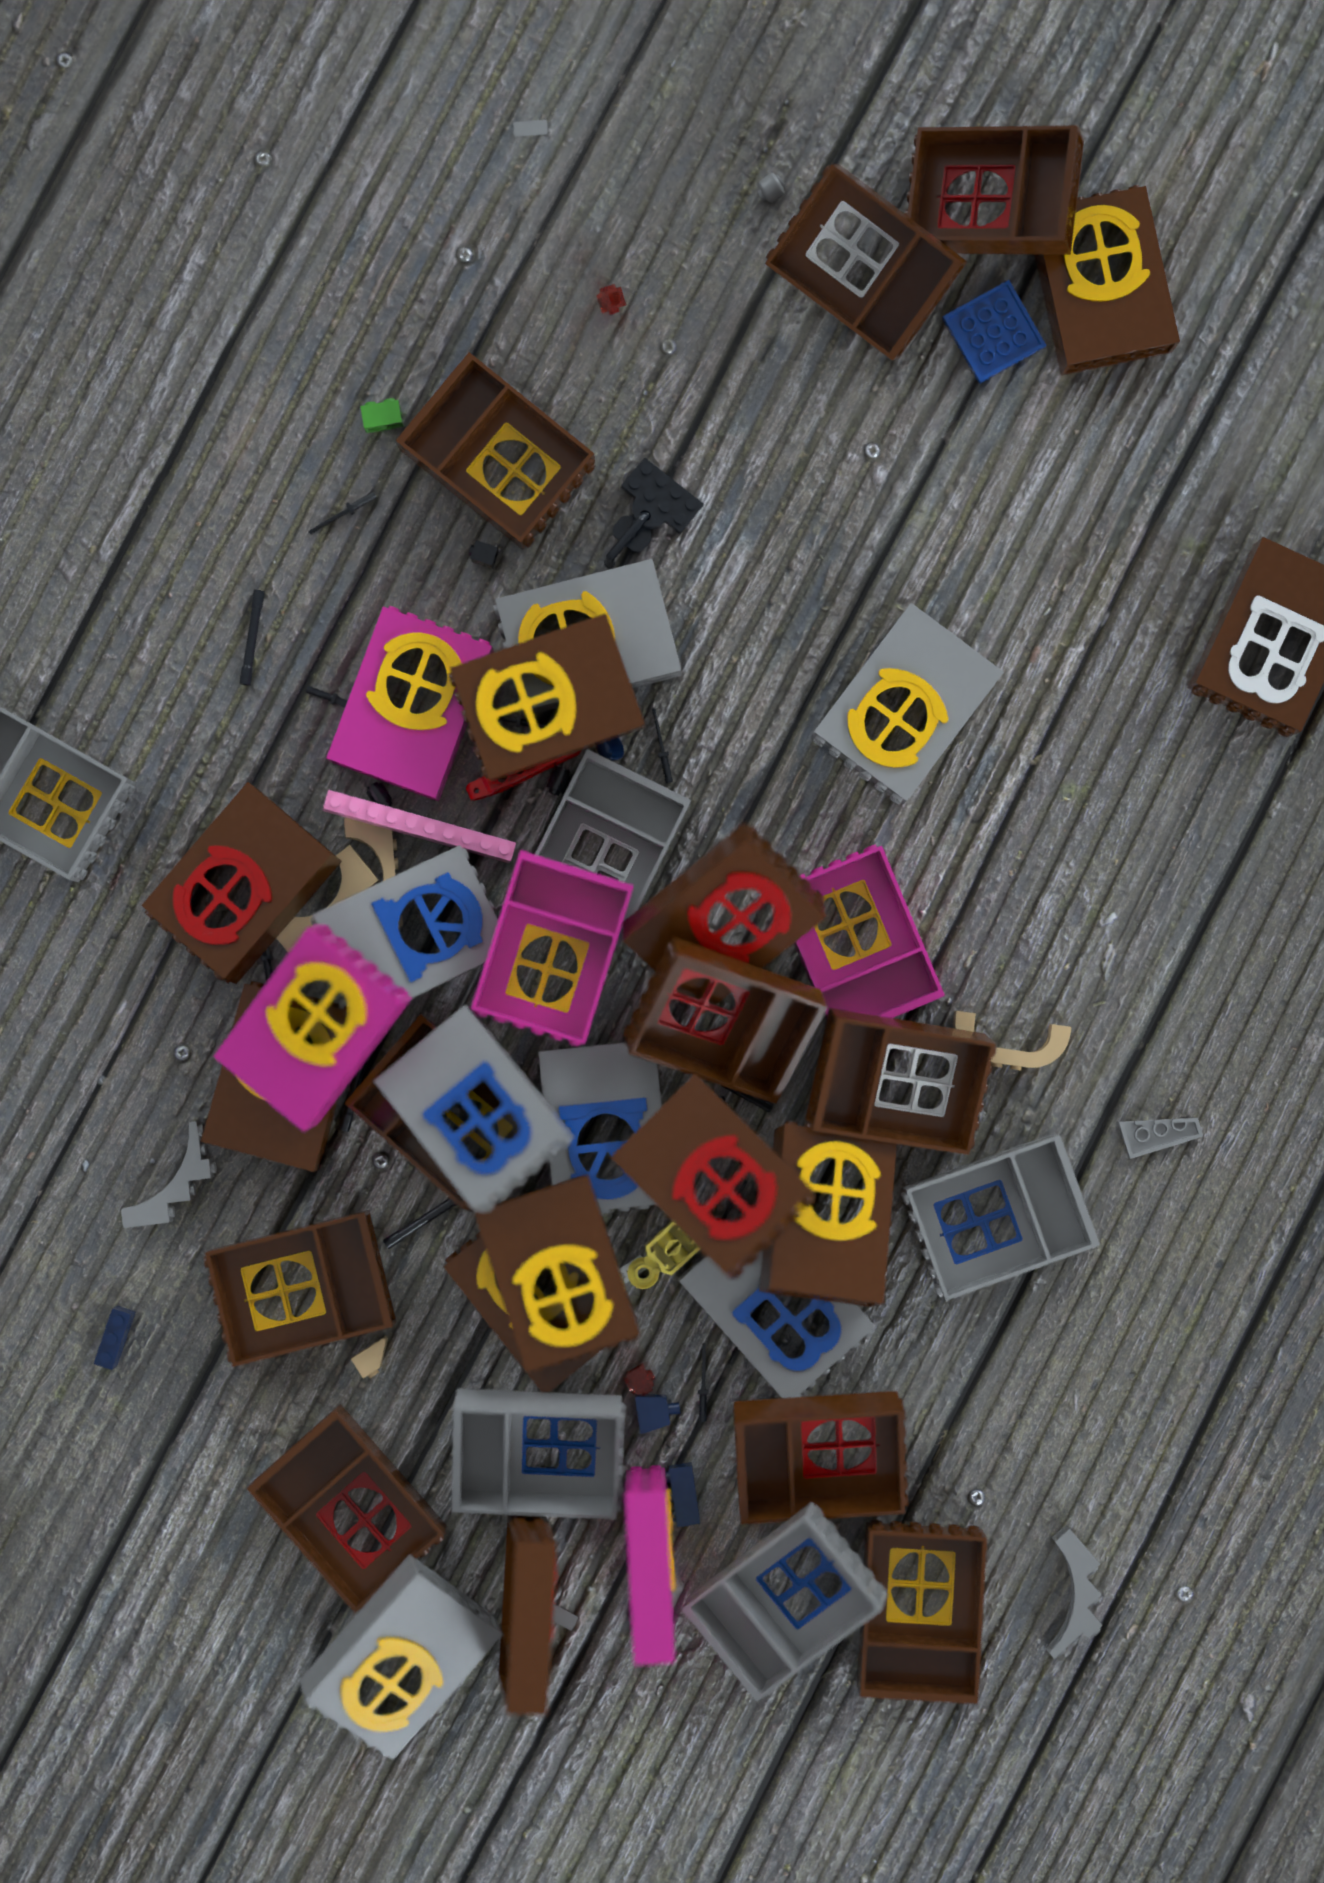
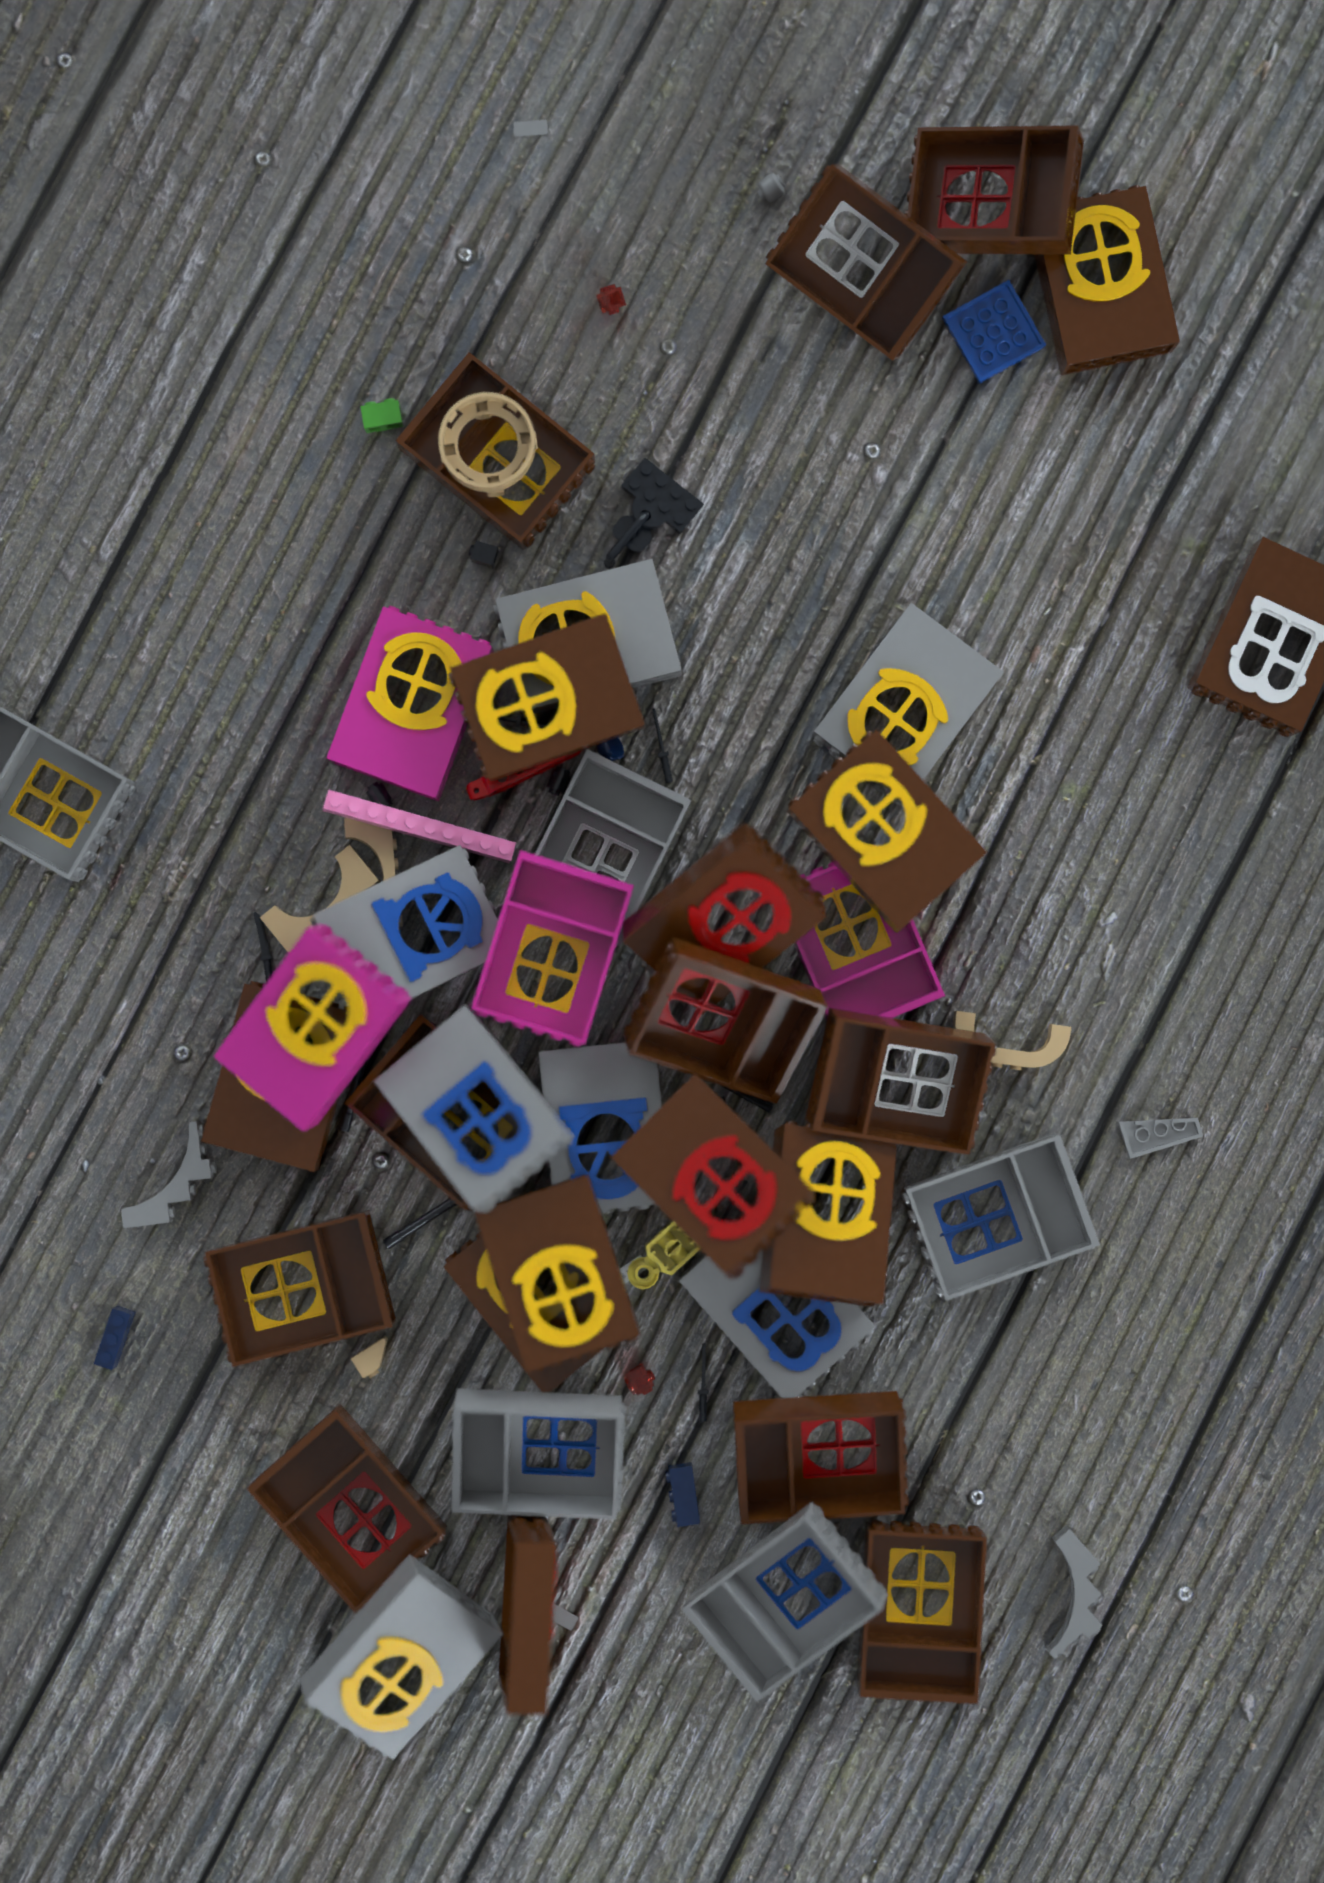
reddish brown panel [141,782,342,984] -> none
black piece [239,589,265,686] -> none
black sword [306,686,348,707] -> none
black sword [308,492,377,535] -> none
dark pink panel [625,1465,675,1665] -> none
dark blue torso [635,1394,681,1434] -> none
none -> tan piece [439,392,538,497]
none -> reddish brown panel [787,729,988,933]

